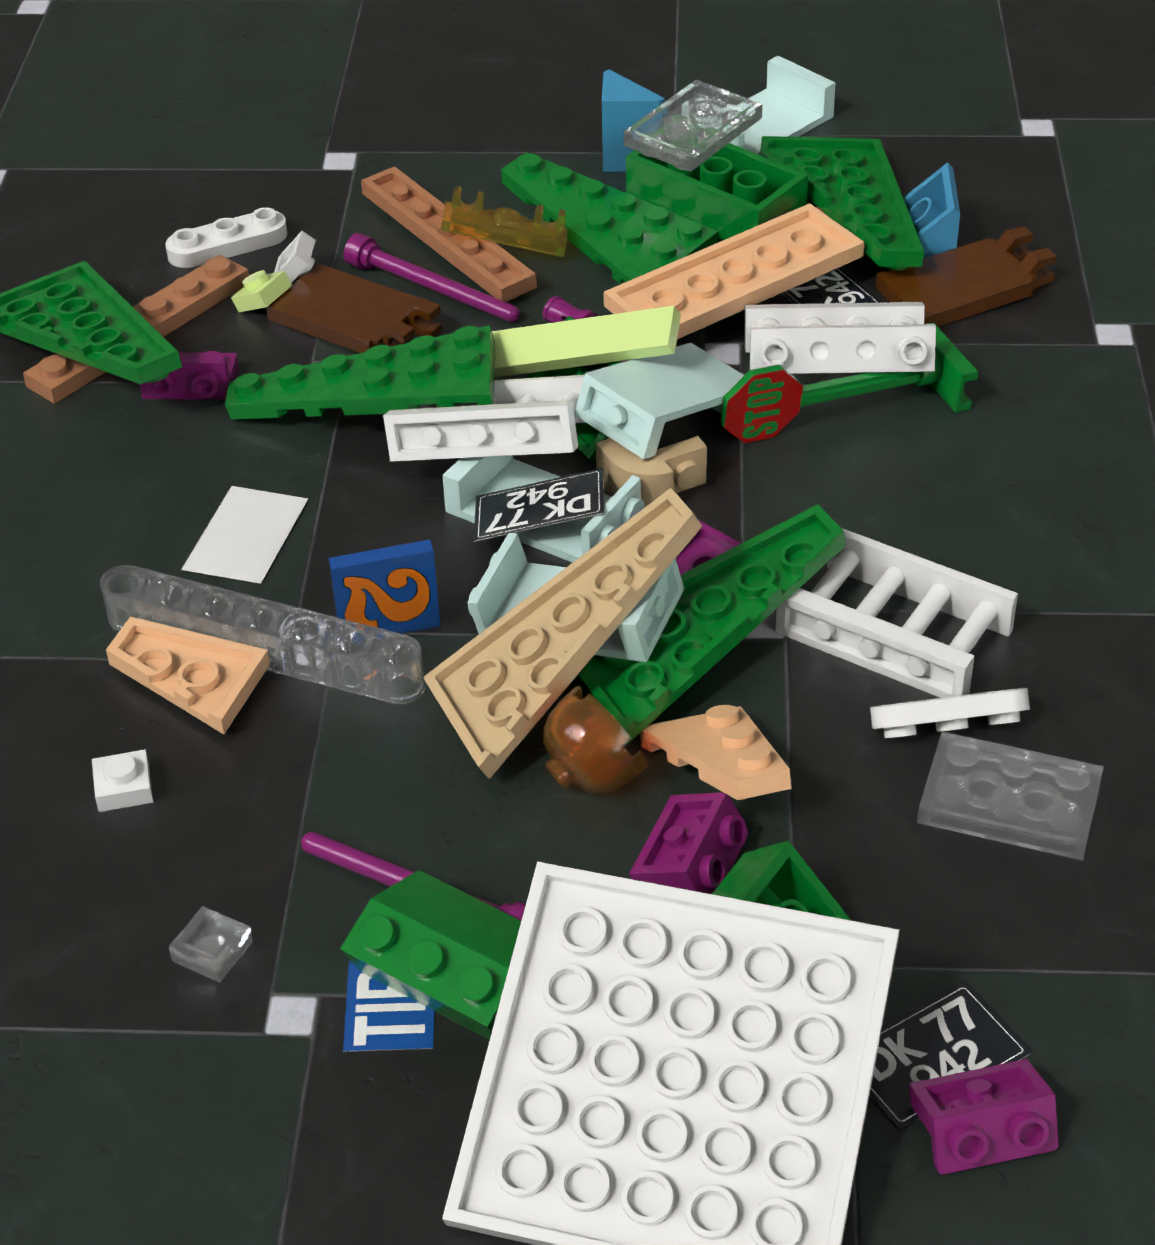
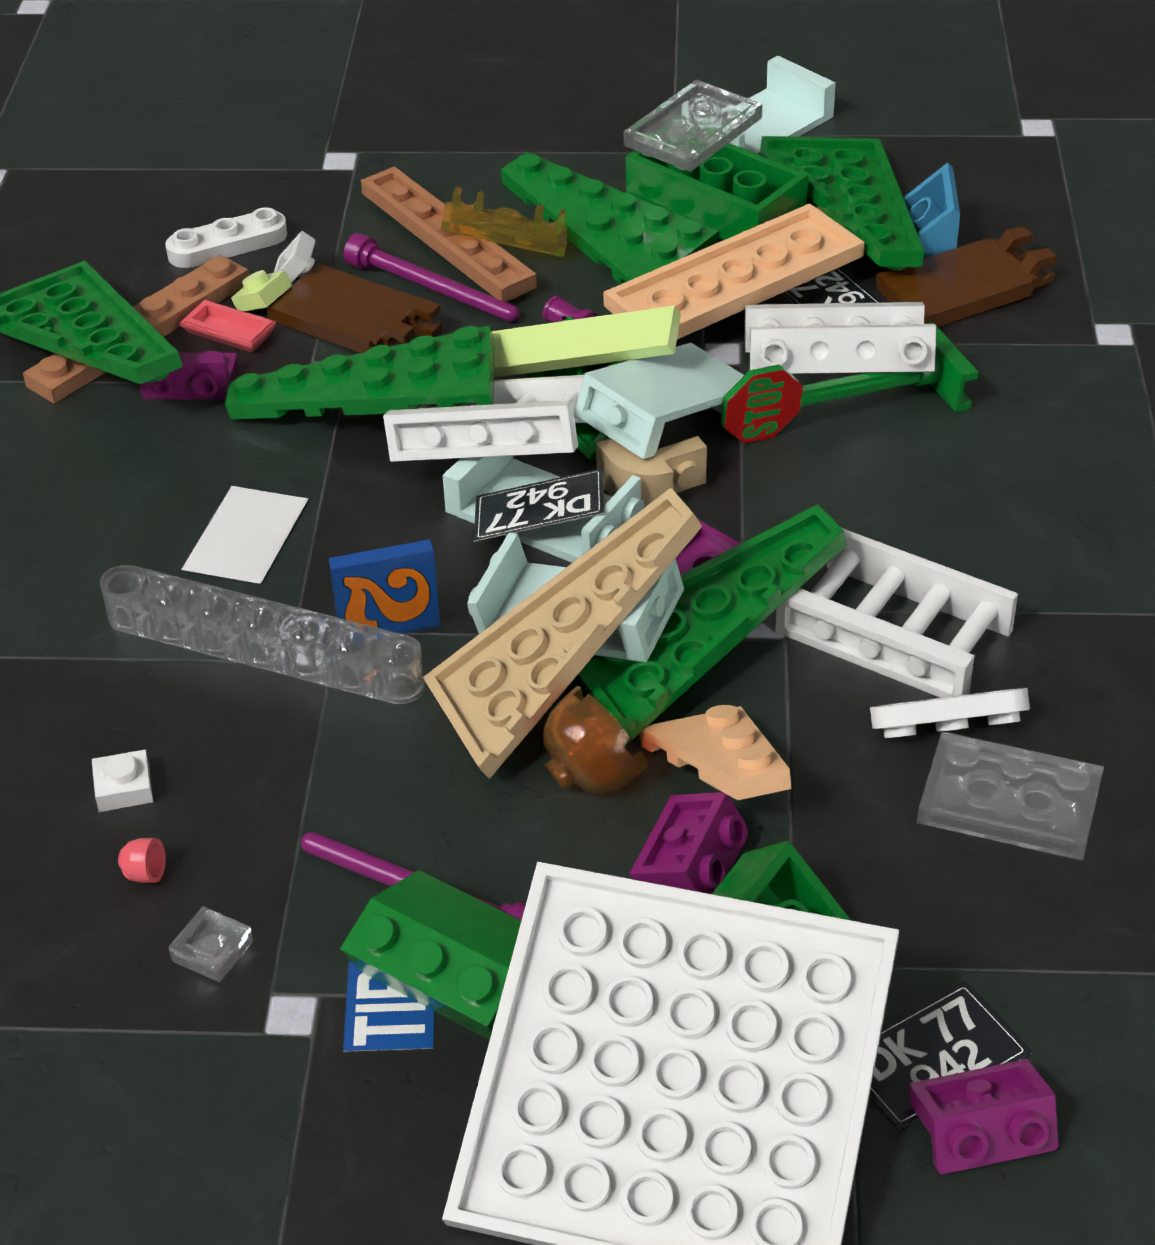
light nougat wing [106,616,270,734] -> none
dark azure slope [602,69,665,172] -> none
none -> coral hinge [118,838,166,883]
none -> coral tile [180,300,276,353]

